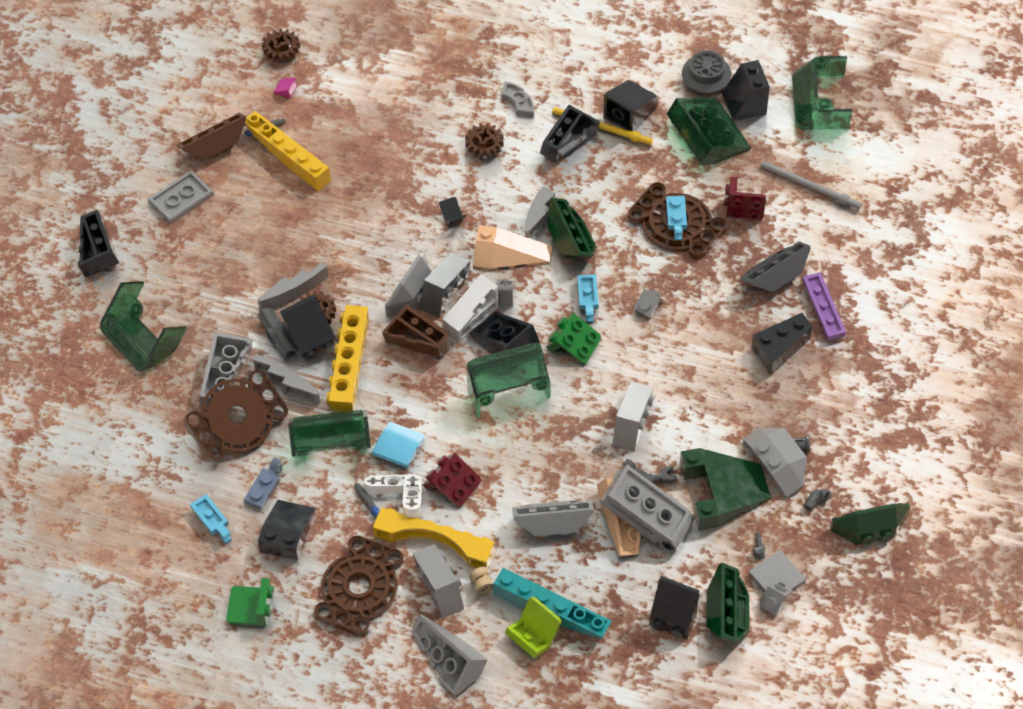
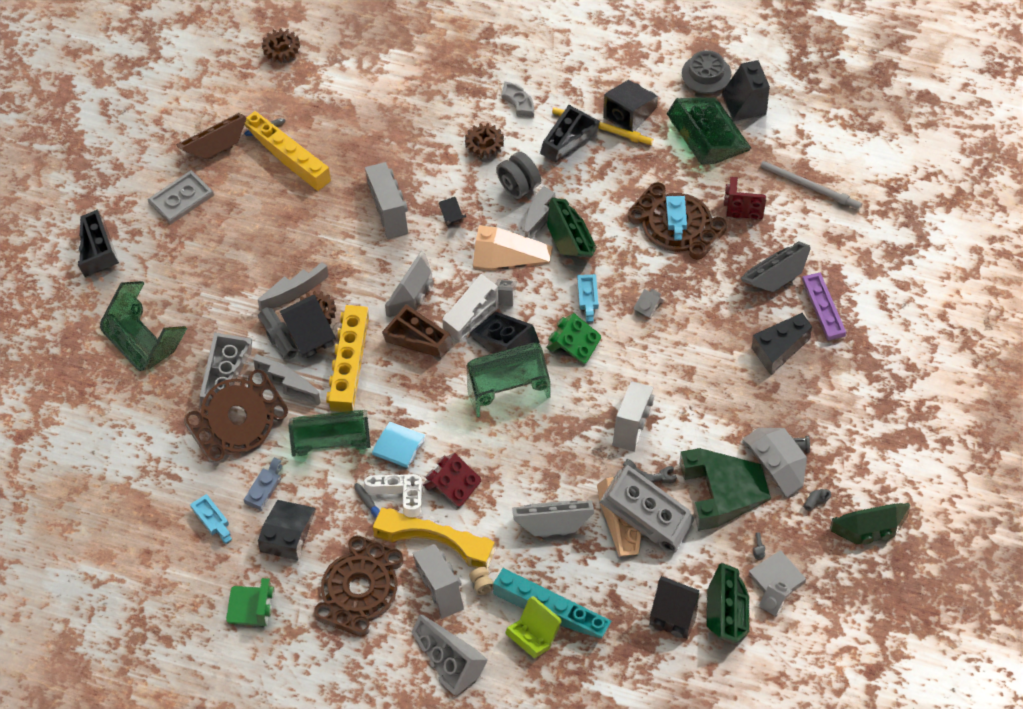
dark pink slope [274,78,297,98] -> none
wedge [420,252,471,318] -> none
clear green windscreen [792,56,852,130] -> none
none -> light grey wedge [365,162,408,239]
none -> dark grey wheel [496,151,541,199]

